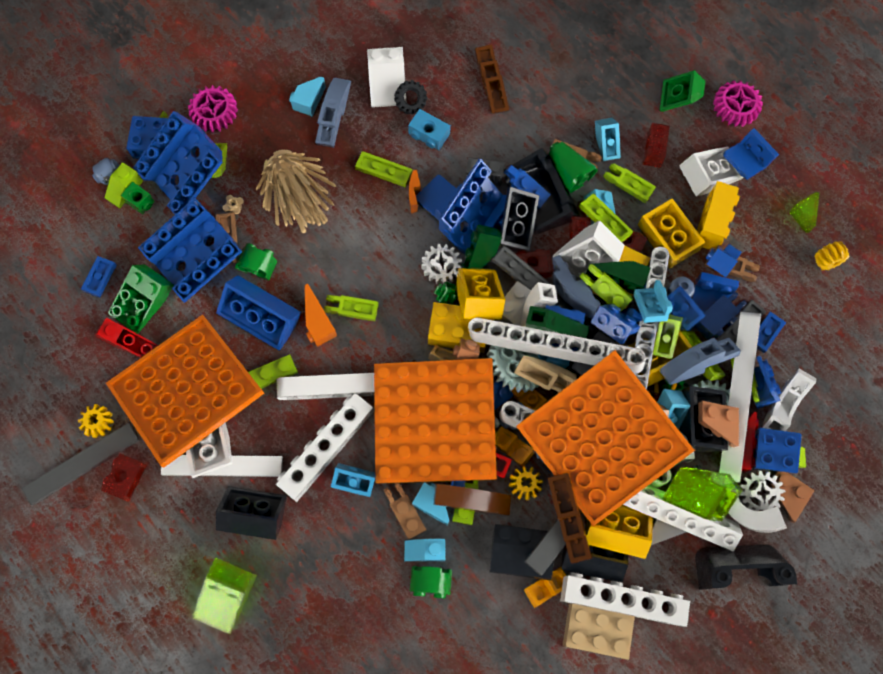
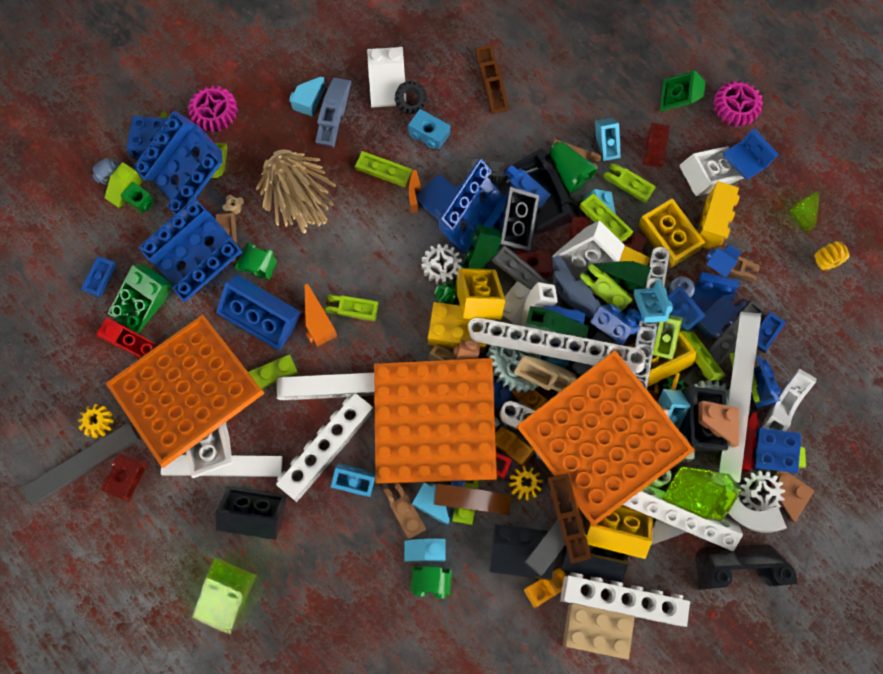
sand blue slope [660,338,741,385] -> none

